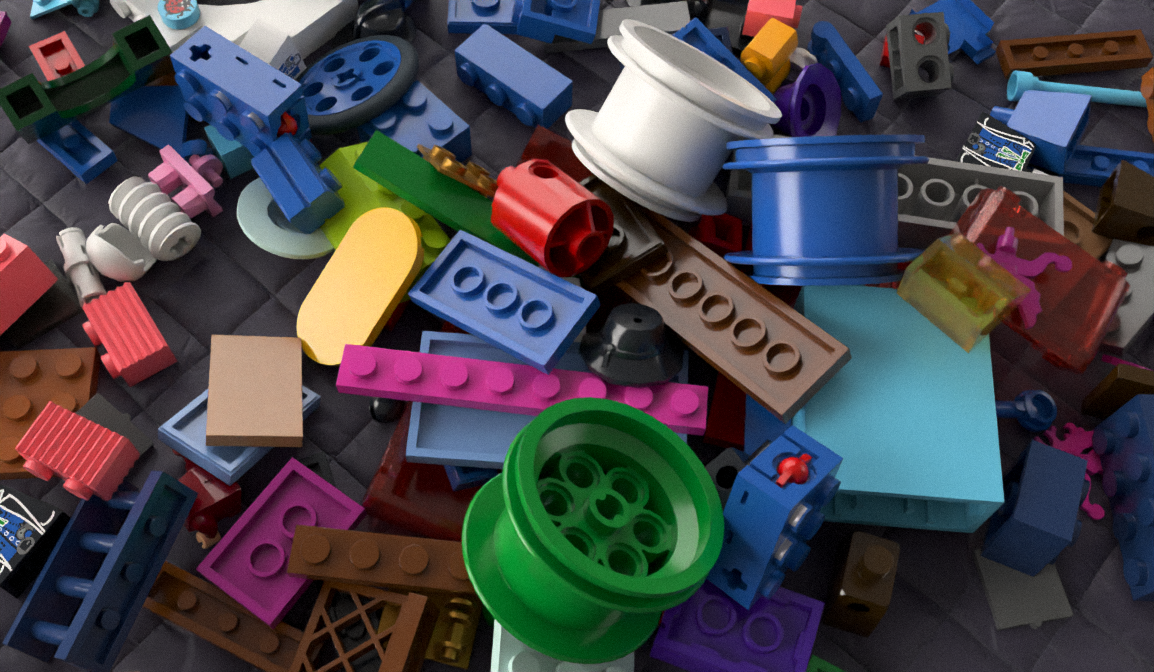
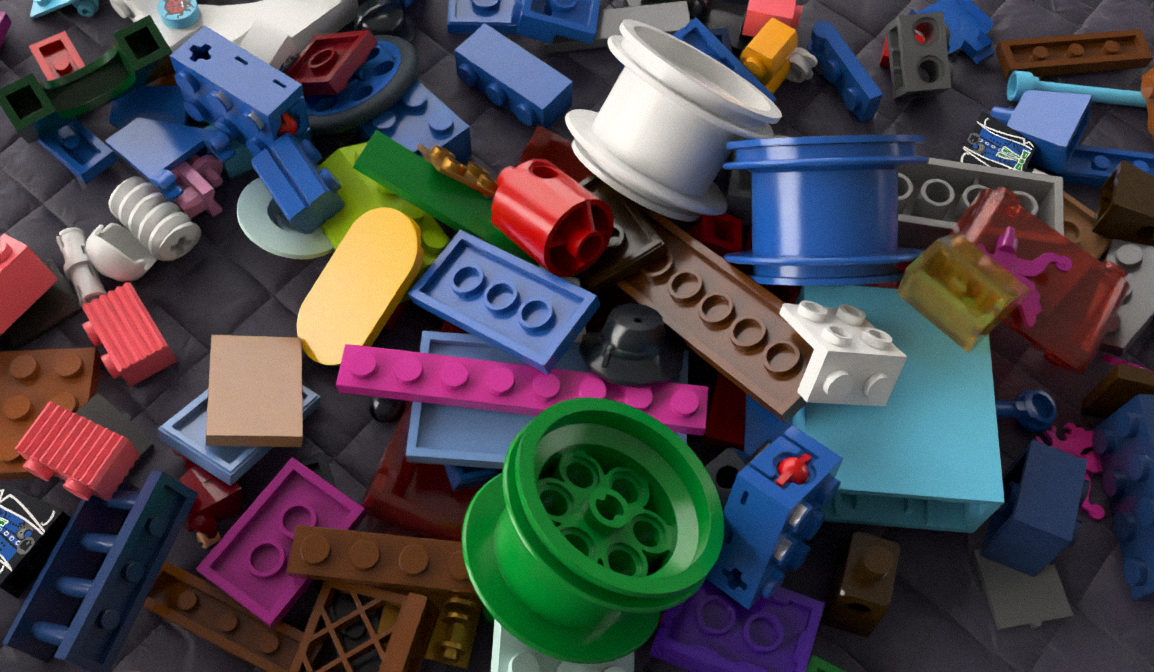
dark purple hat [774,63,841,137] -> none
none -> flag [105,118,236,202]
none -> dark red plate [283,30,378,97]
none -> white bracket [779,300,907,406]

